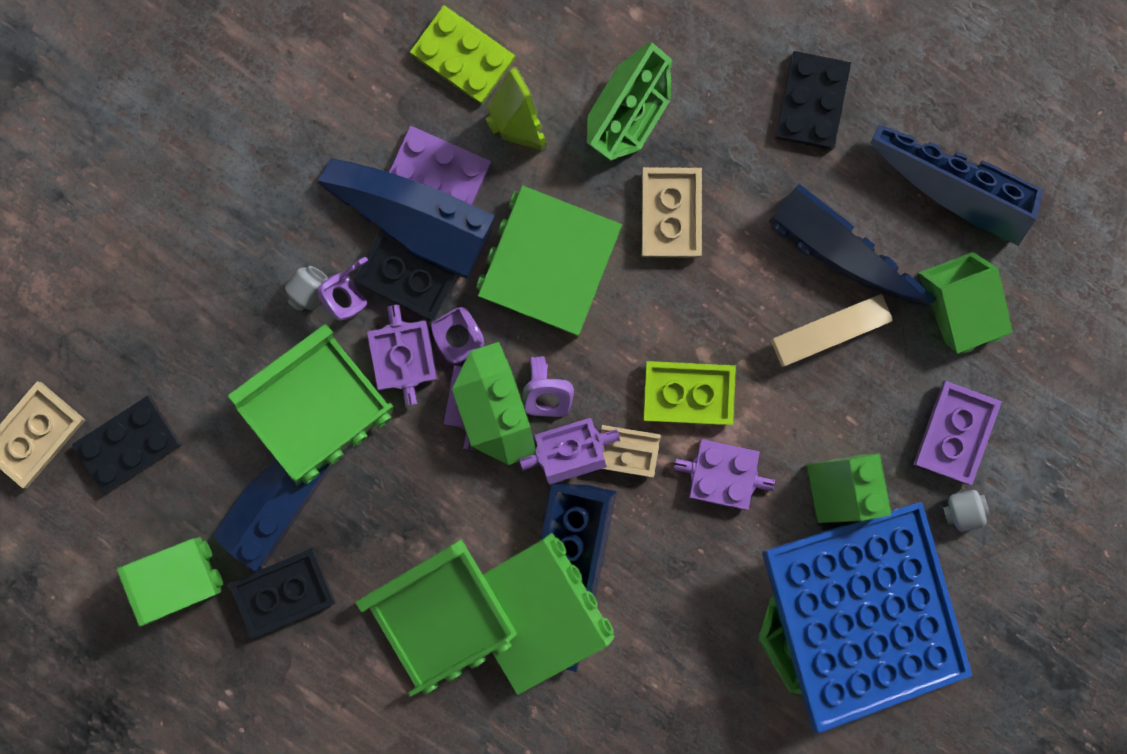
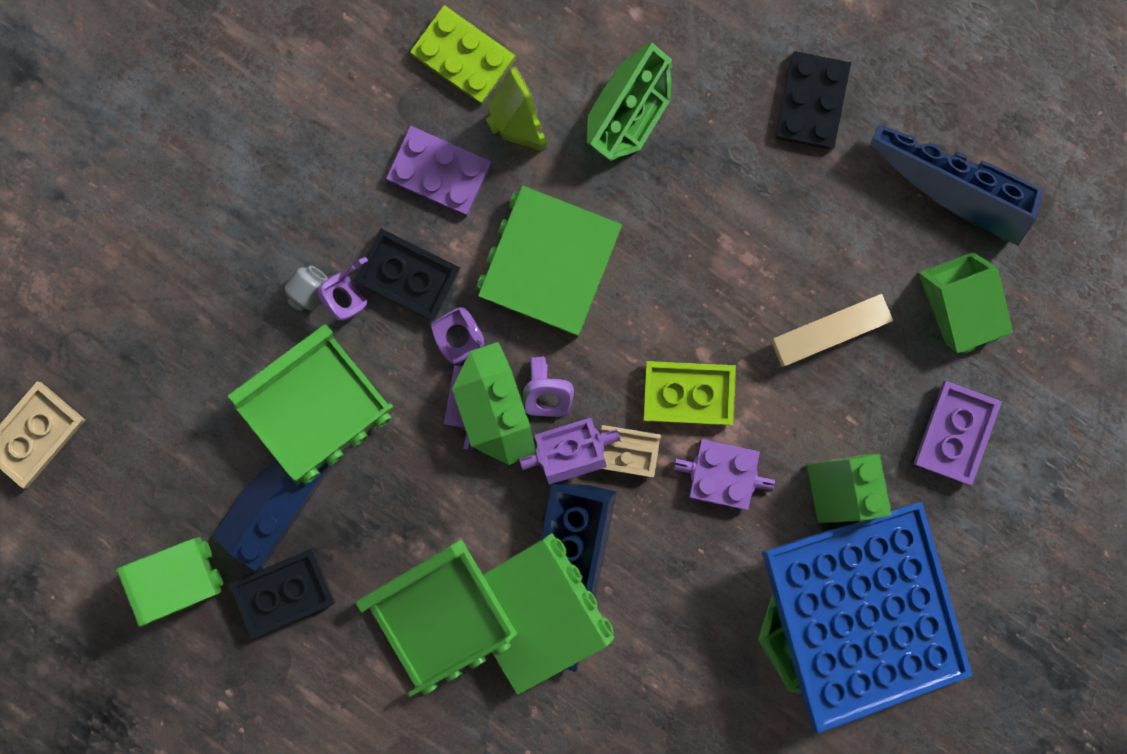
black plate [72,396,182,494] -> none
dark blue wedge [318,158,495,279] -> none
medium lavender plate [367,305,437,406] -> none
tan plate [642,167,702,258] -> none
dark blue wedge [768,184,937,306] -> none
light grey head [943,490,991,532] -> none

